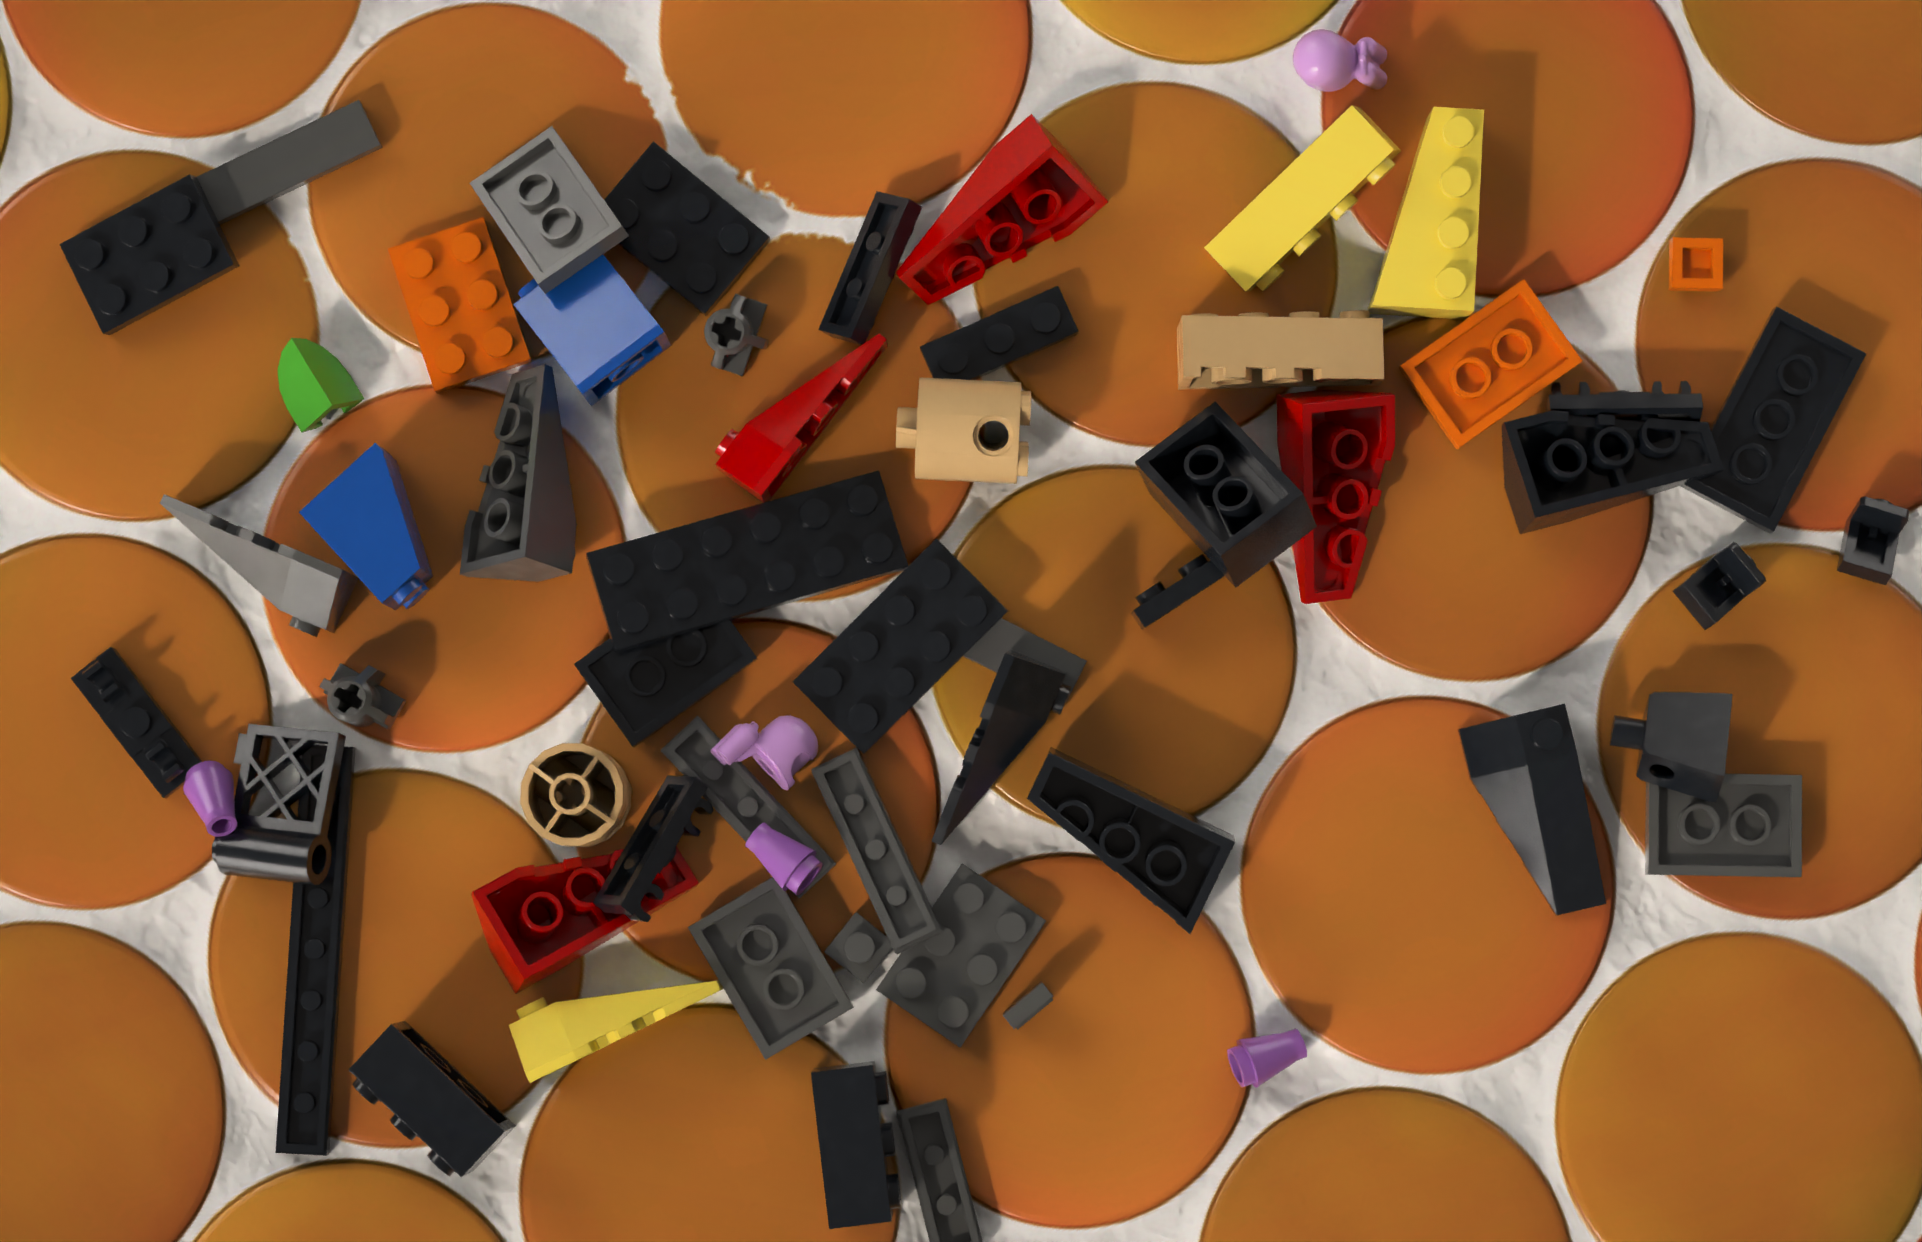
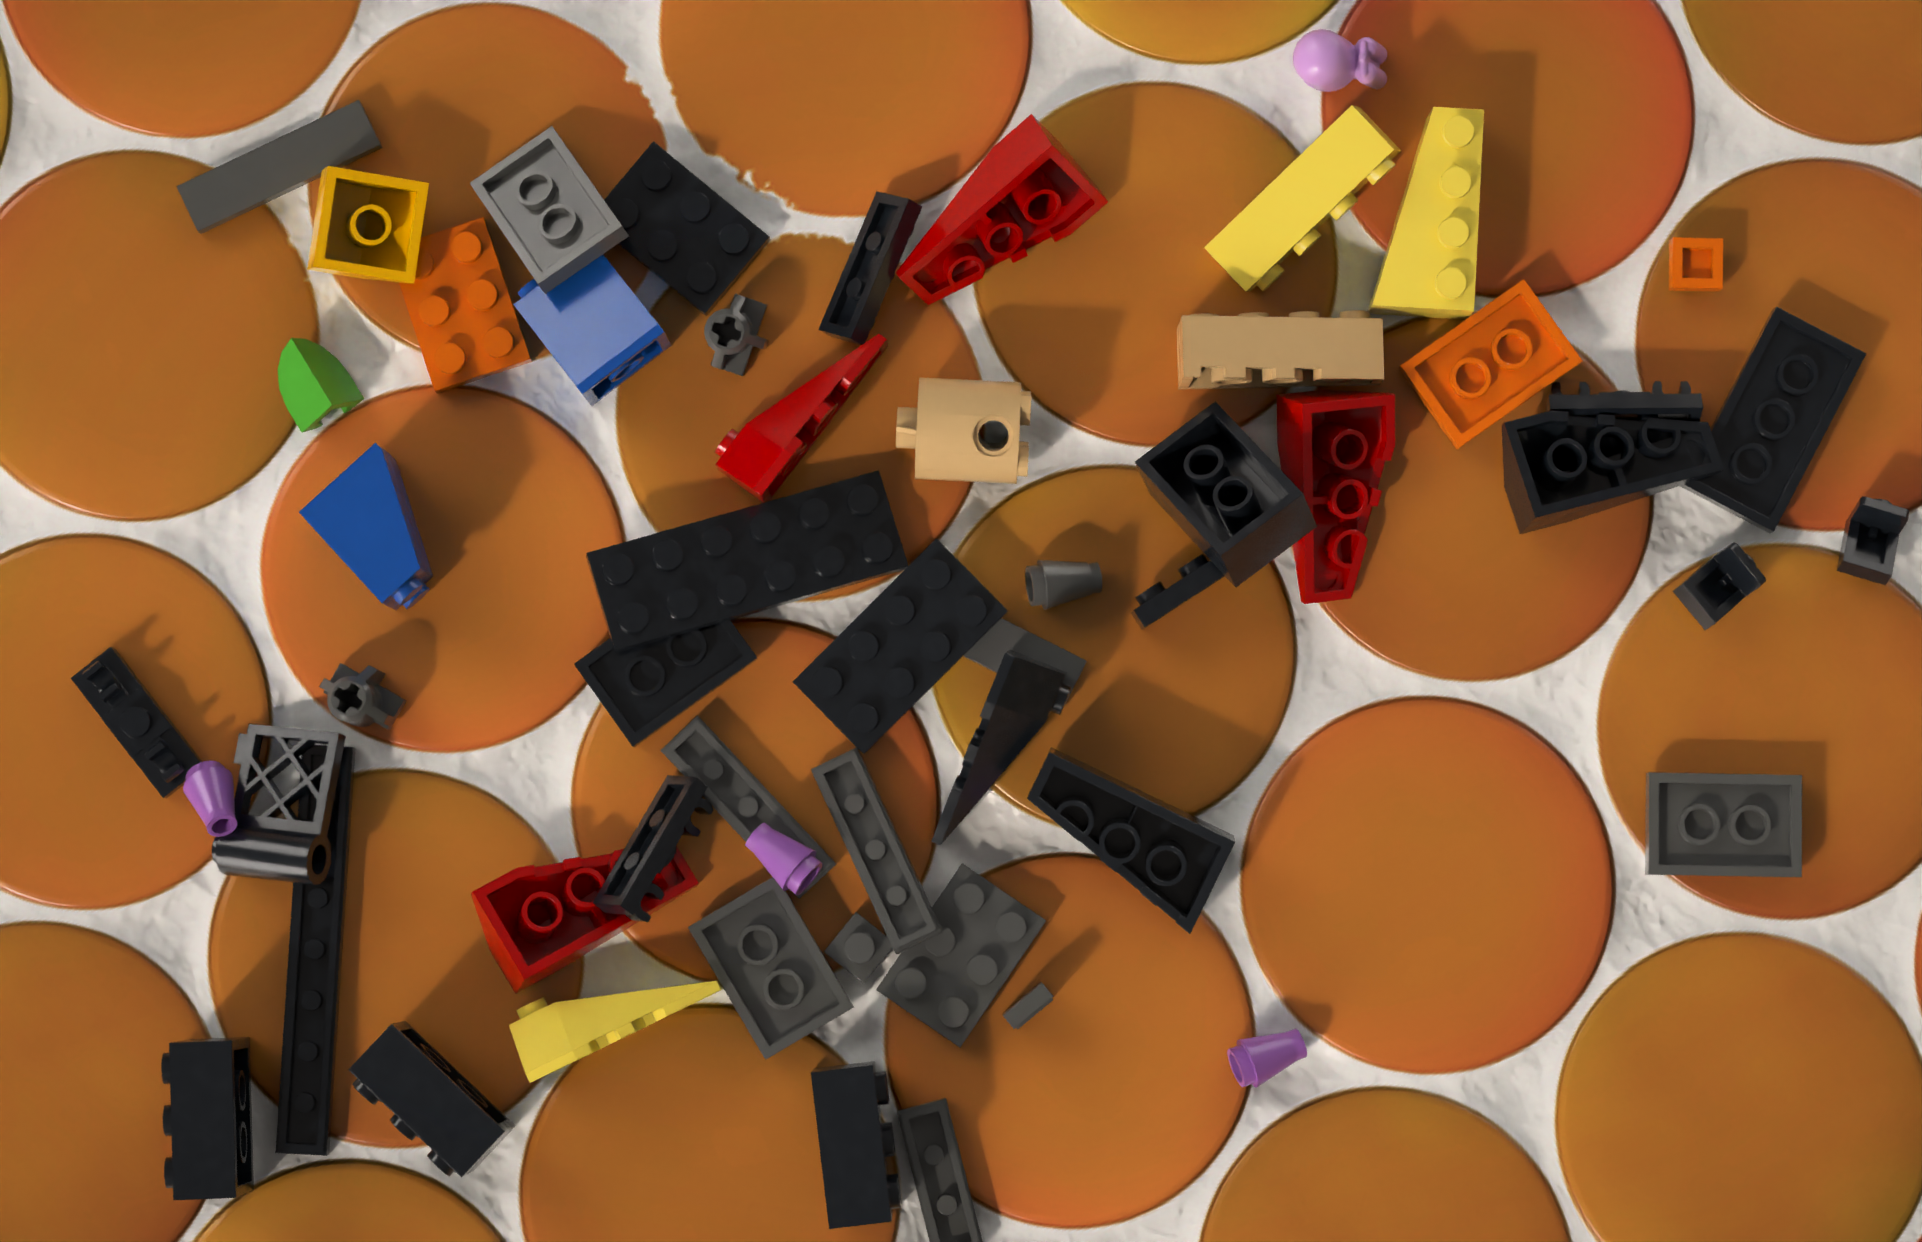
black plate [60,174,240,335] -> none
wedge [160,494,358,637] -> none
dark grey wedge [460,364,577,582] -> none
tan cylinder [520,743,632,847] -> none
lavender piece [710,715,818,790] -> none
black plate [920,286,1079,380] -> none
black wedge [1458,704,1606,916] -> none
black torso [1610,692,1733,802] -> none
none -> black brick [161,1037,254,1200]
none -> yellow slope [307,166,429,284]
none -> dark grey cone [1025,560,1102,610]

